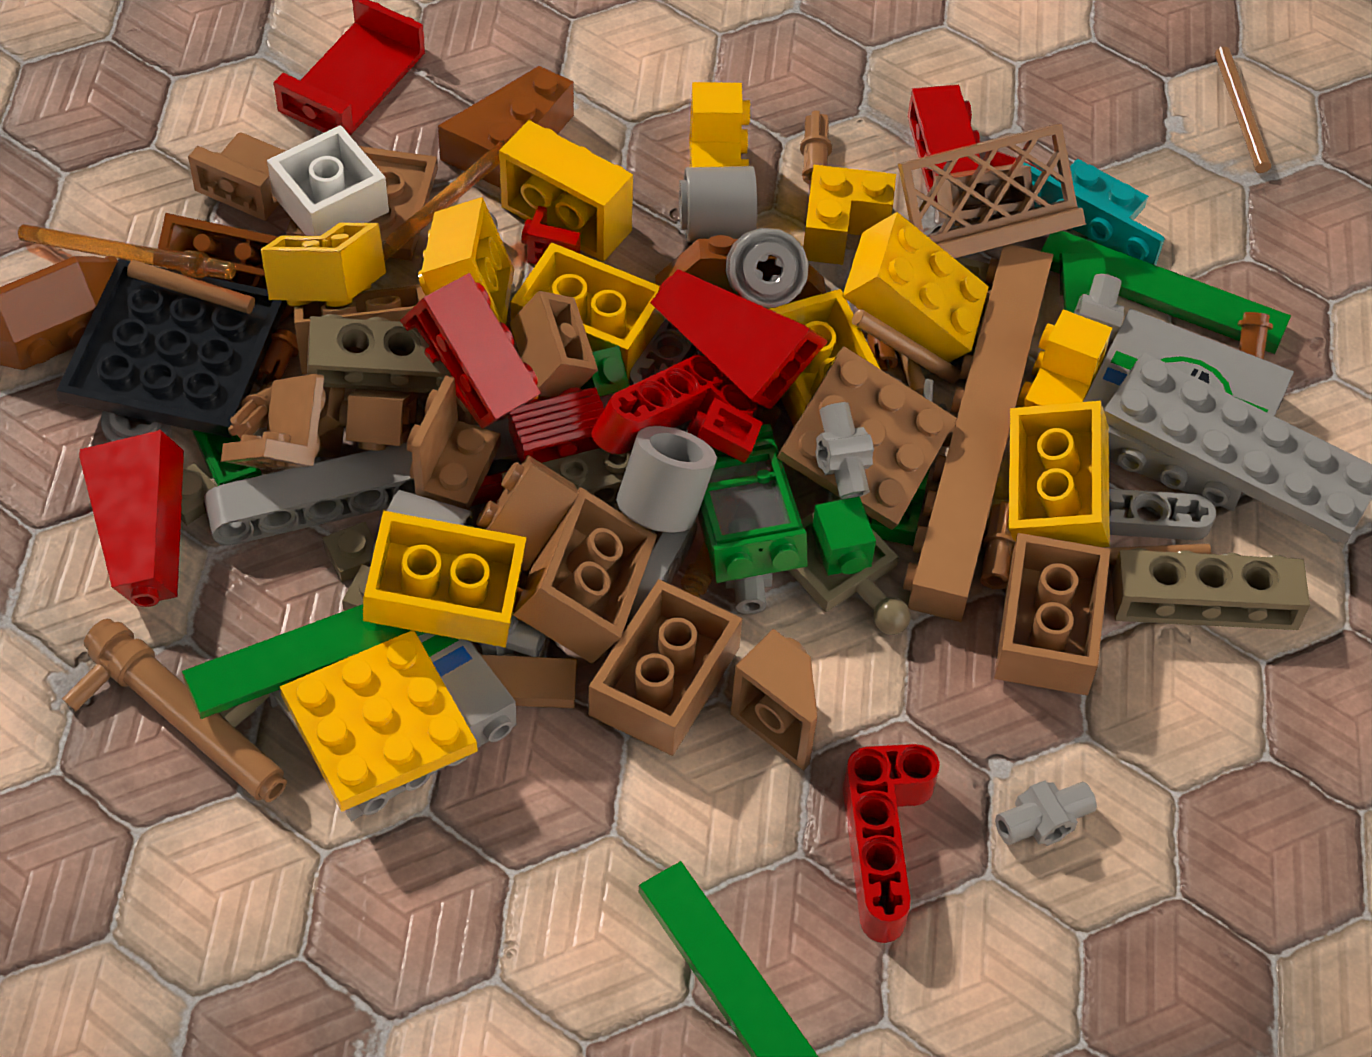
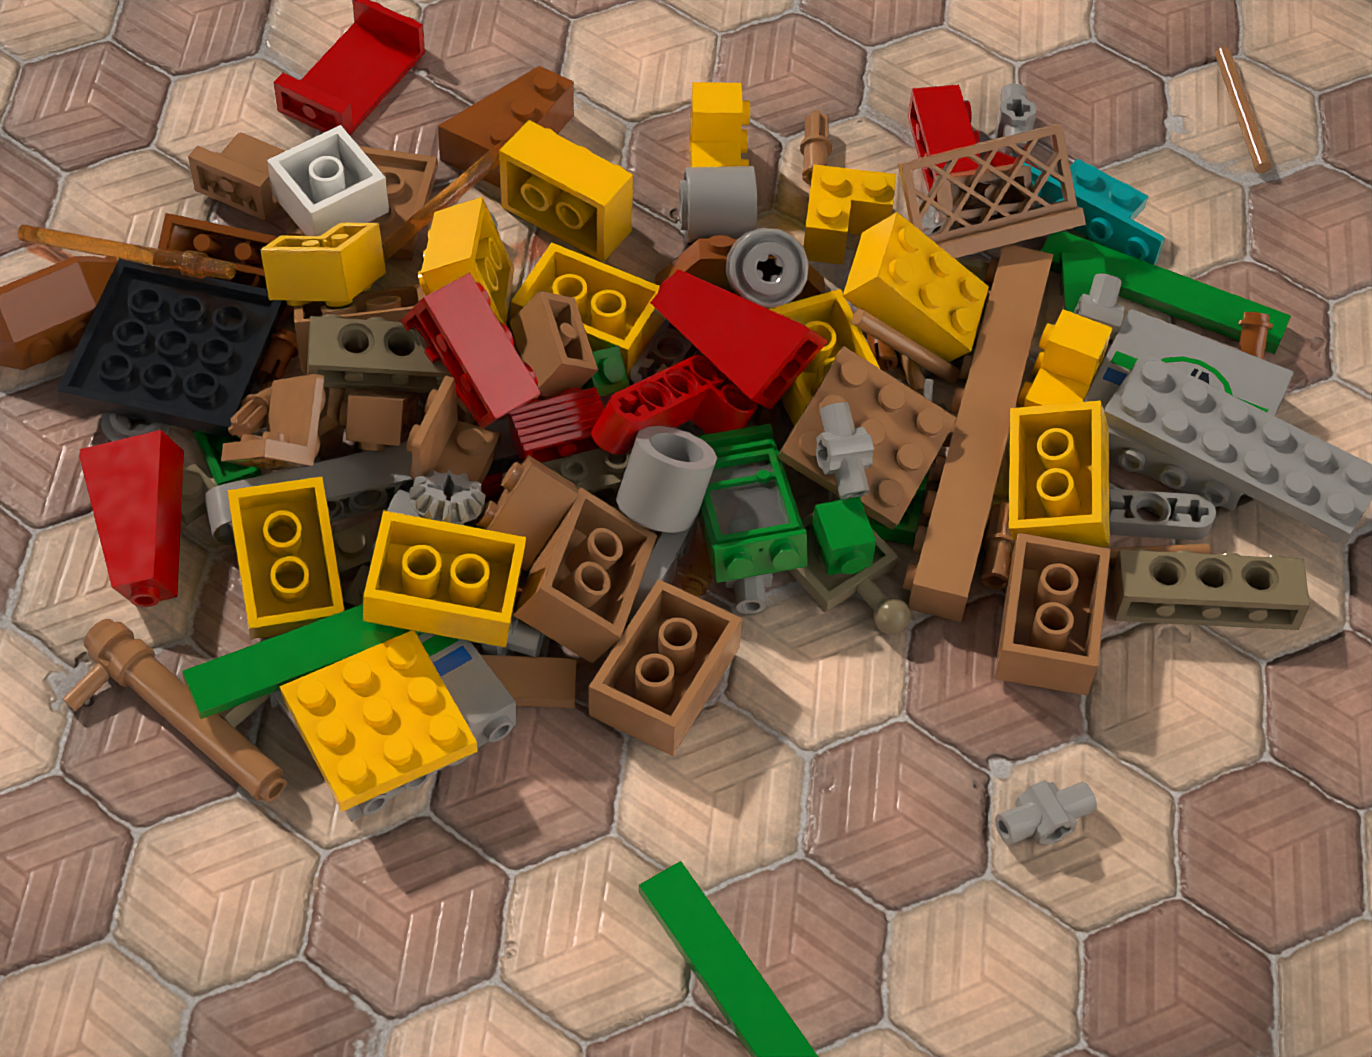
medium nougat bar [127,260,255,314] -> none
red bracket [521,206,581,264] -> none
red bracket [686,398,763,463] -> none
medium nougat slope [730,629,817,771] -> none
red beam [843,744,940,943] -> none
none -> yellow brick [227,476,345,640]
none -> light grey gear [409,469,486,524]
none -> light grey axle [995,83,1036,158]

